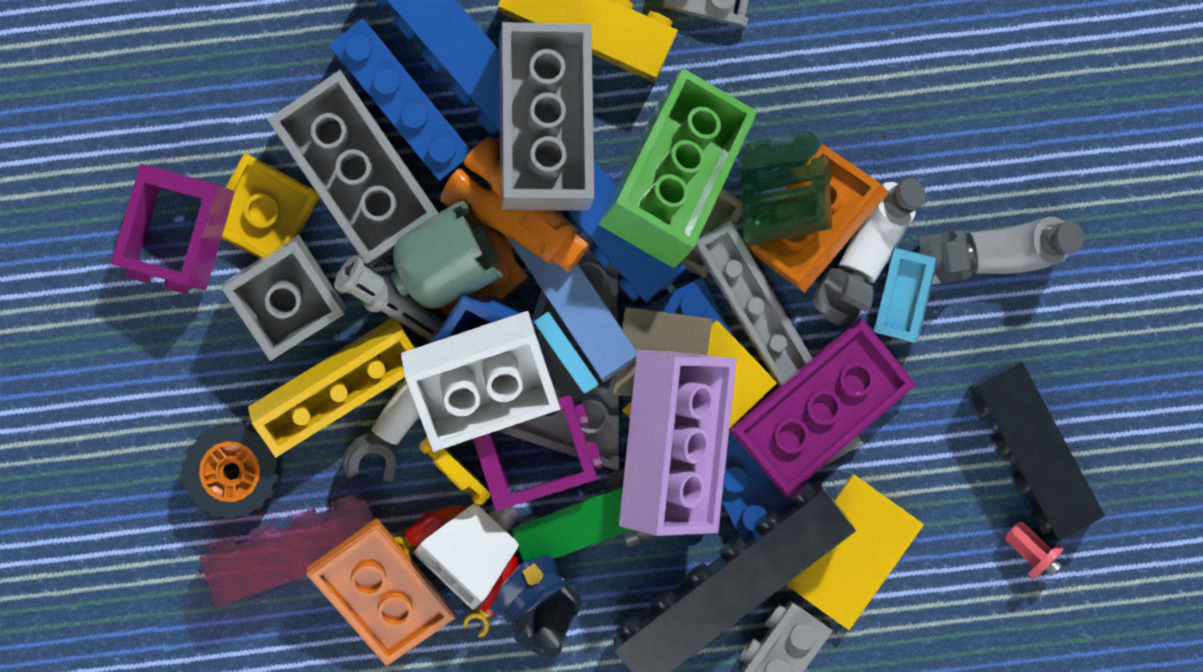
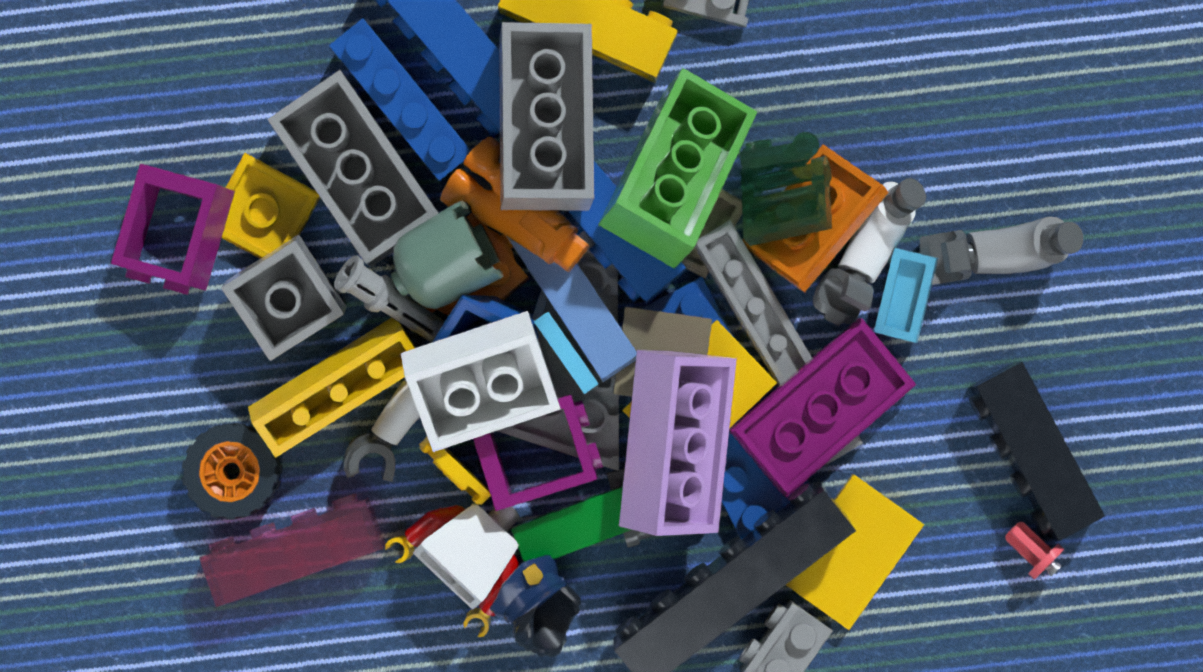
orange tile [306,518,456,667] -> none

